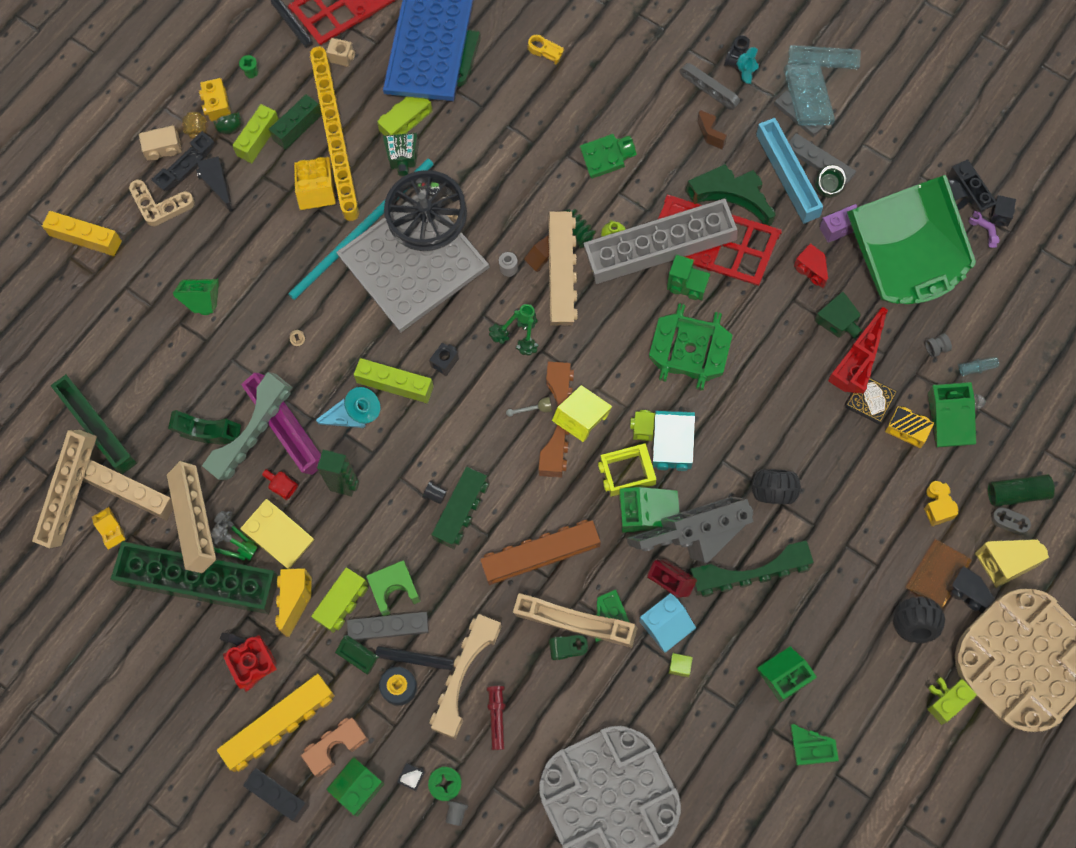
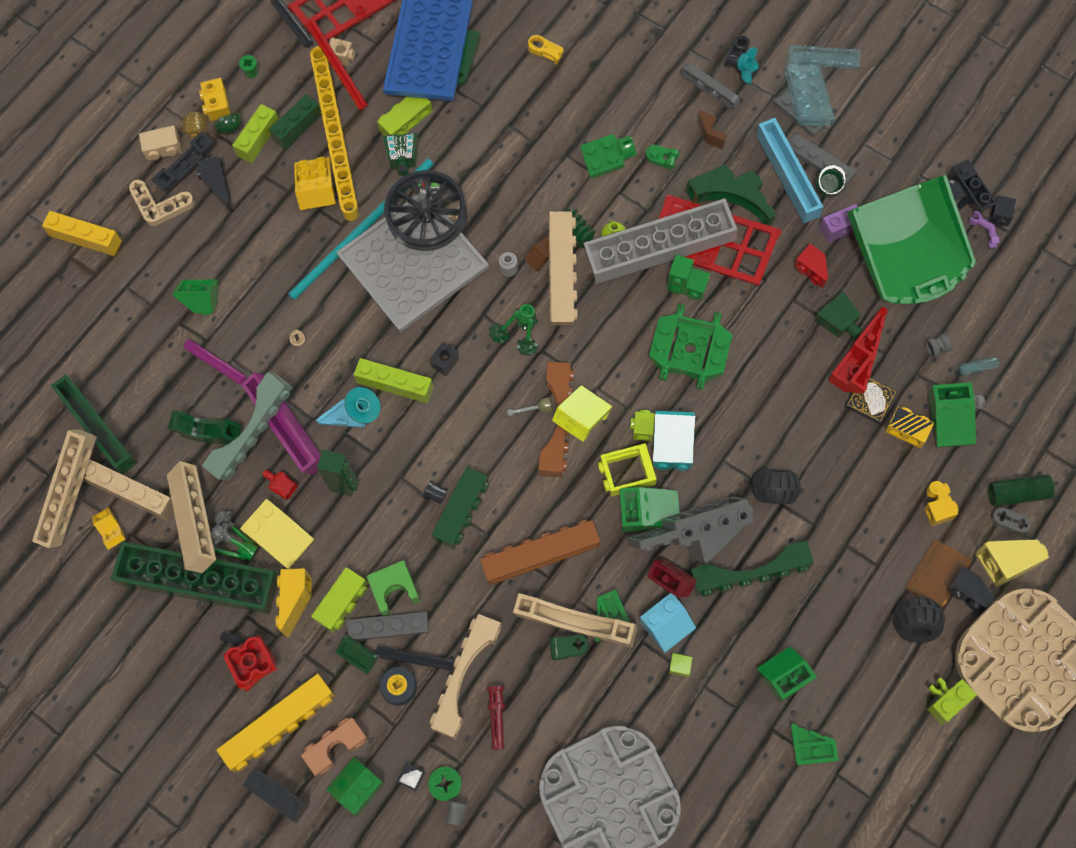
none -> magenta axle [183,339,246,385]
none -> red axle [305,19,368,111]
none -> green plate [646,145,680,170]

